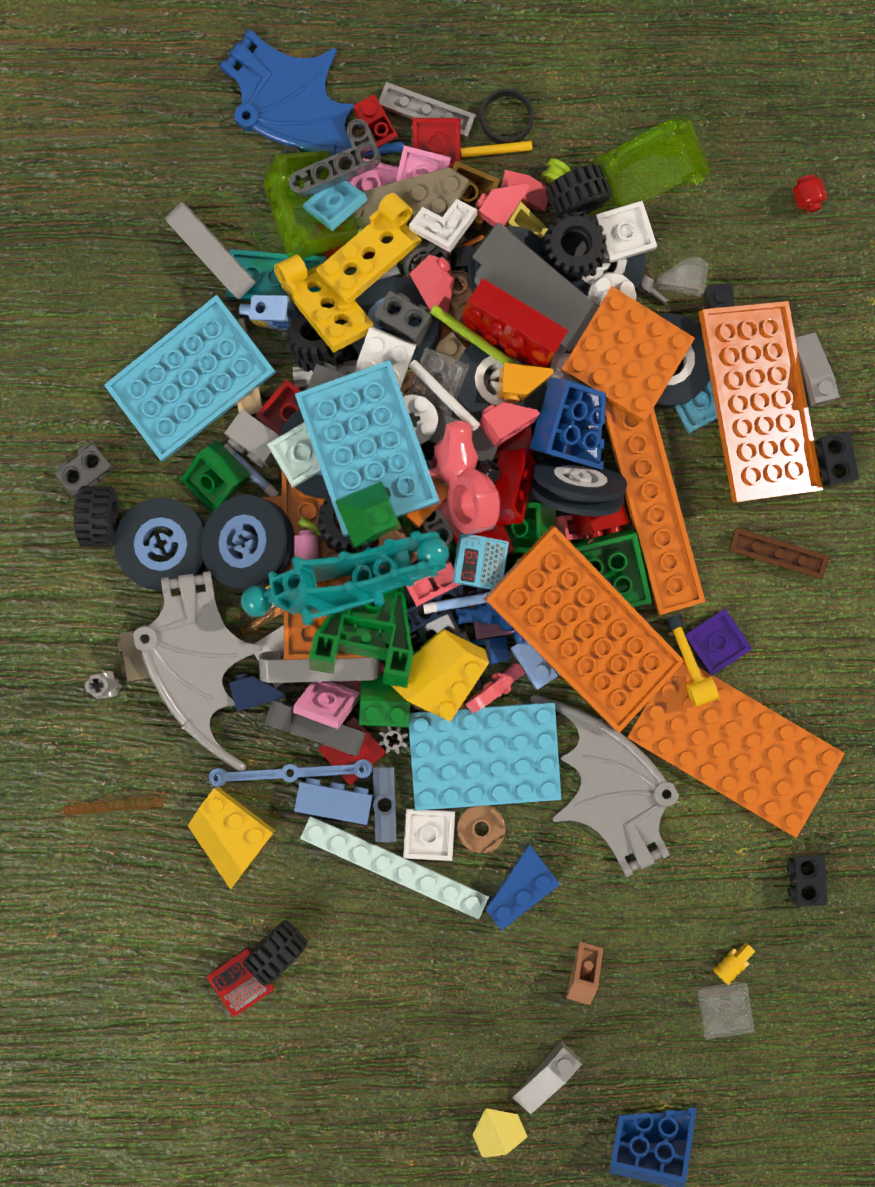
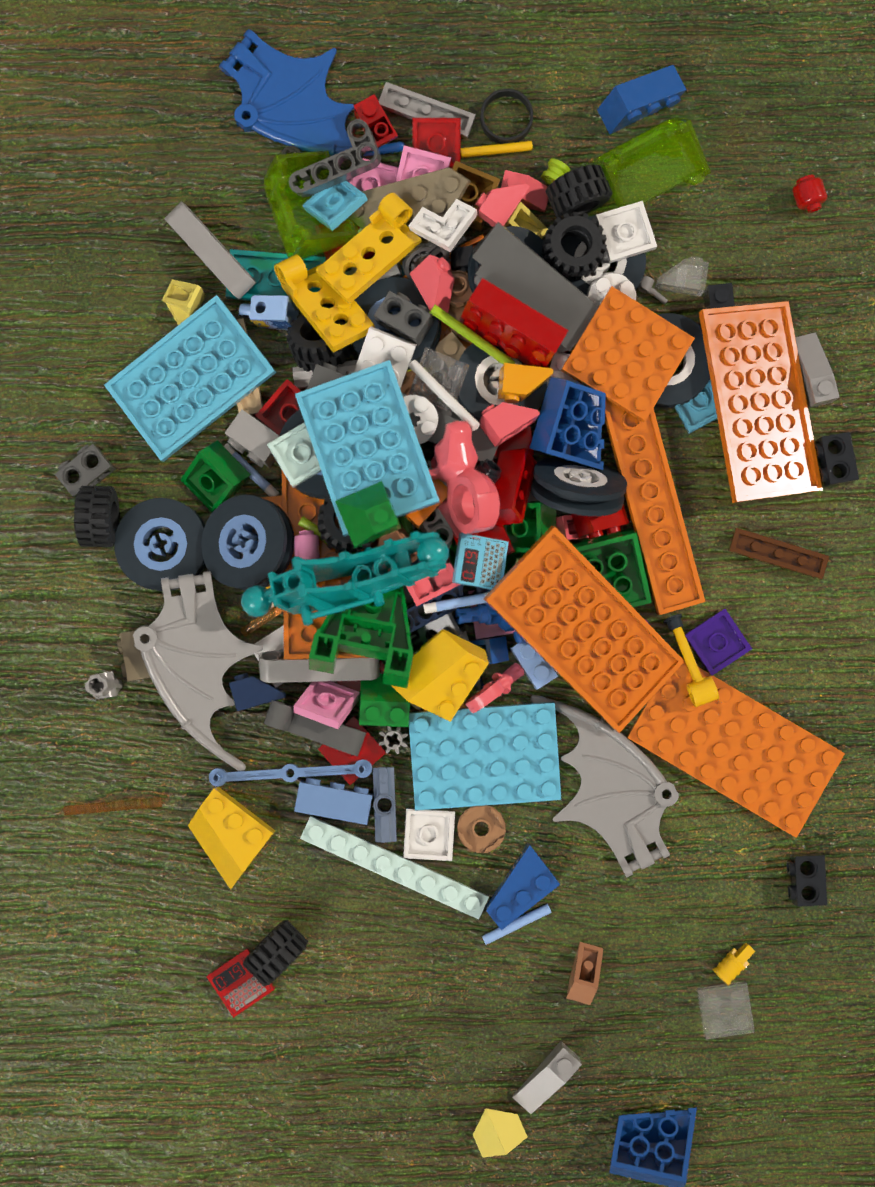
none -> light yellow slope [162,279,206,325]
none -> light blue bar [482,904,552,945]
none -> blue wedge [597,65,687,134]

